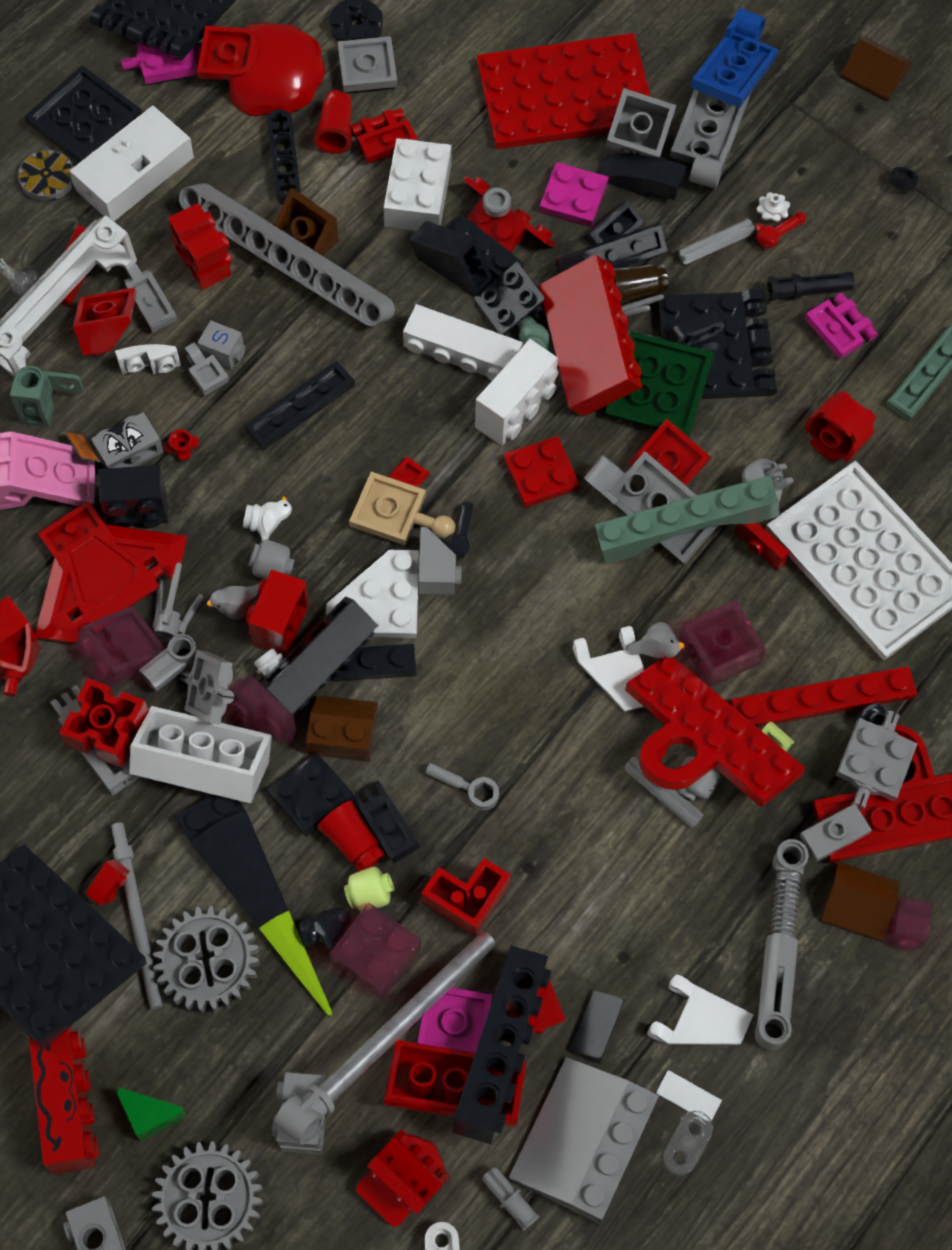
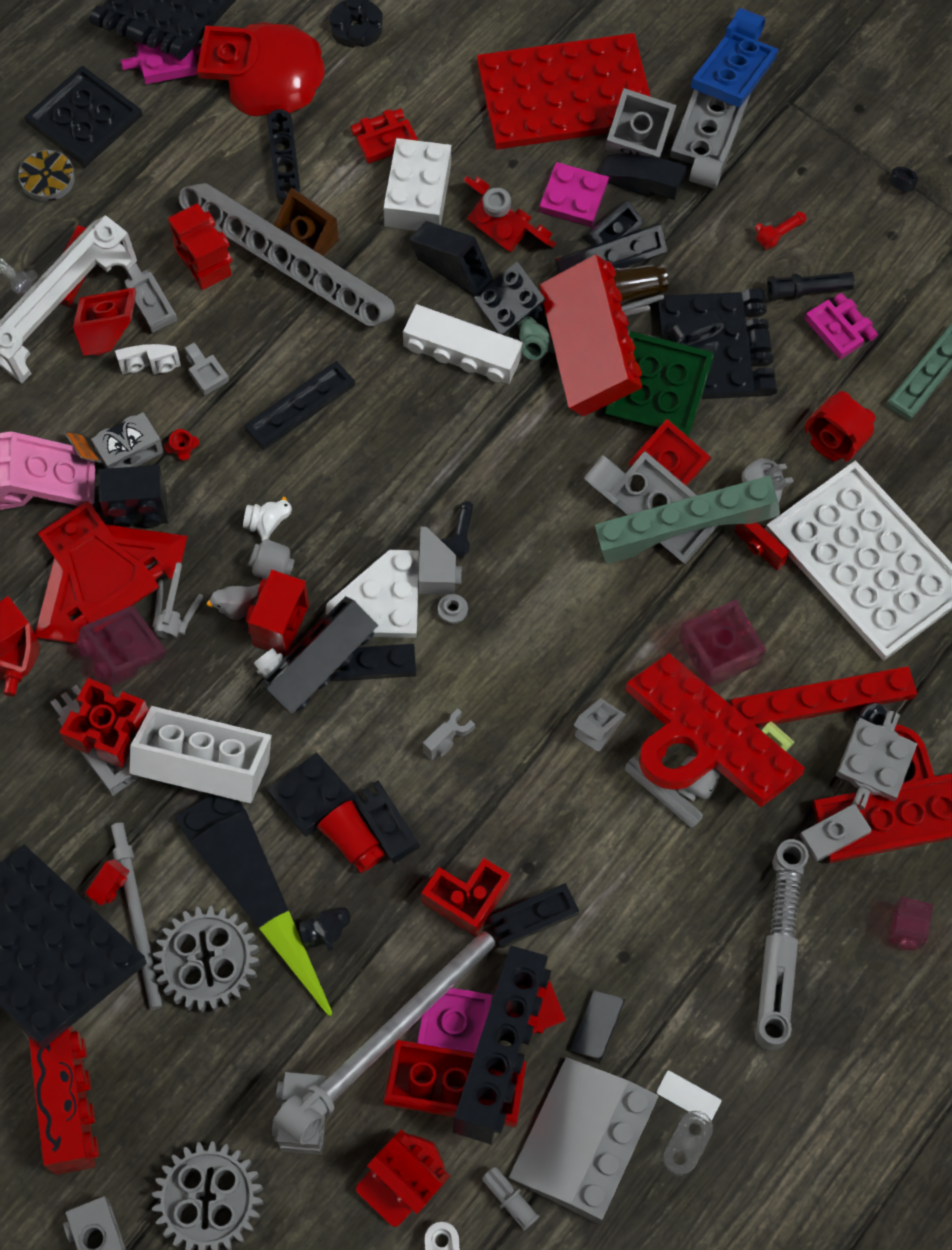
sand green piece [10,366,83,427] -> none
white brick [69,105,194,221] -> none
green slope [117,1087,186,1142] -> none
light grey piece [139,634,197,692] -> none
light grey plate [180,650,234,724] -> none
light grey brick [197,320,245,370] -> none
clear pink plate [229,674,297,745] -> none
reddish brown slope [306,695,378,762] -> none
red plant [314,90,352,154] -> none
clear pink brick [329,902,421,1000] -> none
light grey plate [337,36,398,92] -> none
yellowish green head [344,867,394,913] -> none
tan plate [349,472,455,545] -> none
red tile [388,456,430,488] -> none
light grey piece [425,763,499,811] -> none
black plate [447,214,523,279] -> none
white brick [475,339,558,447] -> none
red plate [504,436,580,508] -> none
white flag [572,626,644,712] -> none
light grey animal [628,622,684,658] -> none
white flag [647,975,754,1045] -> none
light grey axle [678,219,755,264] -> none
white plant [757,192,790,222] -> none
reddish brown slope [820,862,899,942] -> none
reddish brown slope [841,38,914,102] -> none
none -> light grey plate [423,708,475,761]
none -> light grey plate [438,594,468,624]
none -> black hinge [487,883,579,948]
none -> light grey slope [574,698,626,751]

